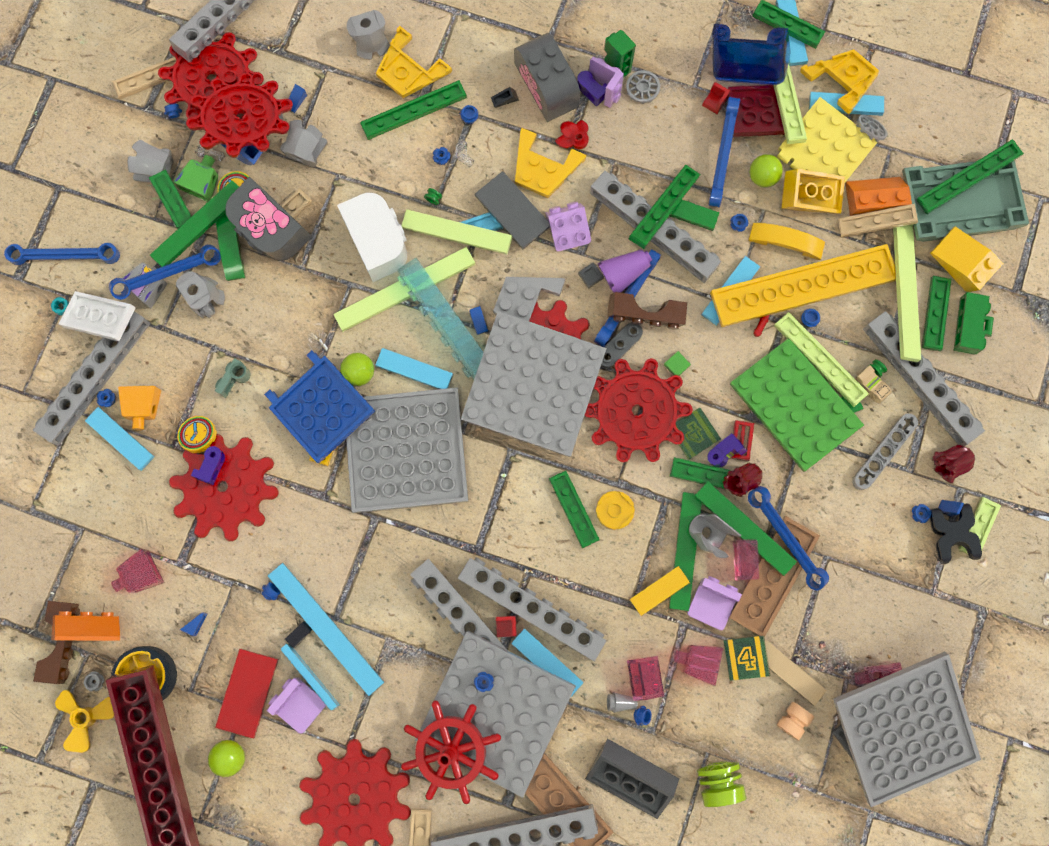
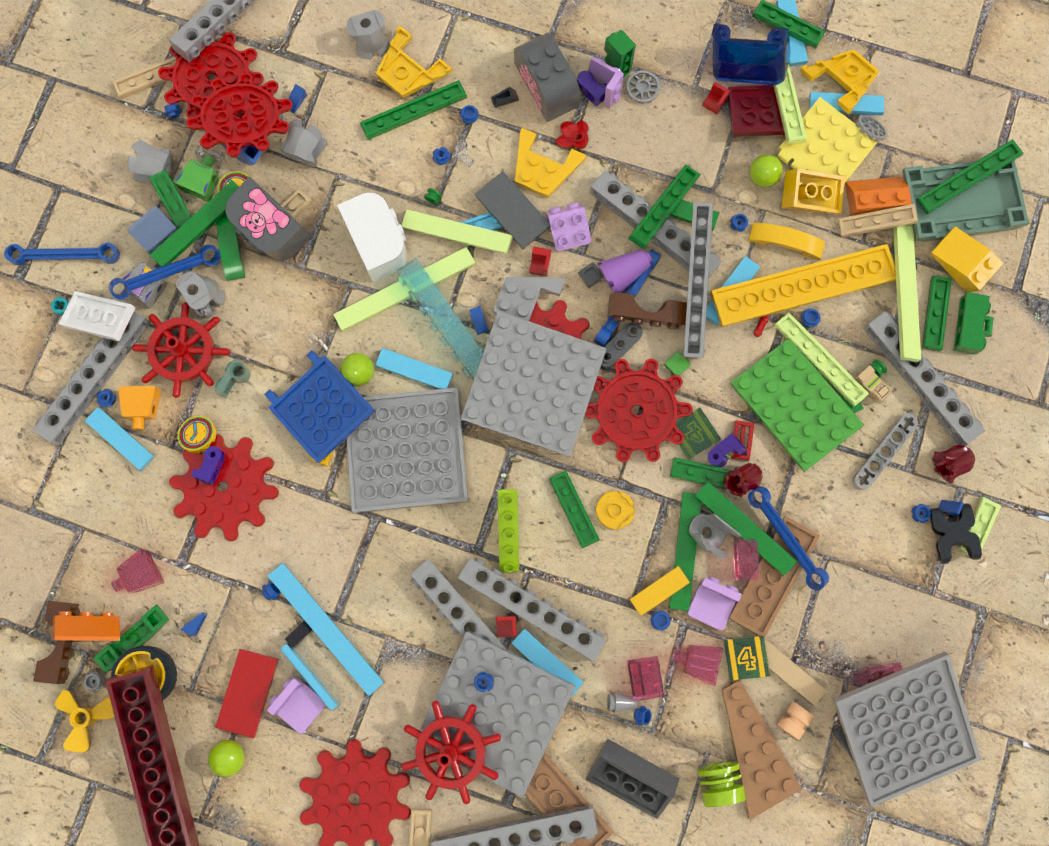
blue piece [709,97,740,207] -> none
none -> green slope [93,604,170,673]
none -> sand blue slope [127,205,178,254]
none -> red piece [132,302,230,398]
none -> lime slope [498,489,519,573]
none -> red panel [529,246,552,277]
none -> blue plate [650,611,670,631]
none -> light grey brick [684,202,713,358]
none -> medium nougat wing [722,680,802,819]

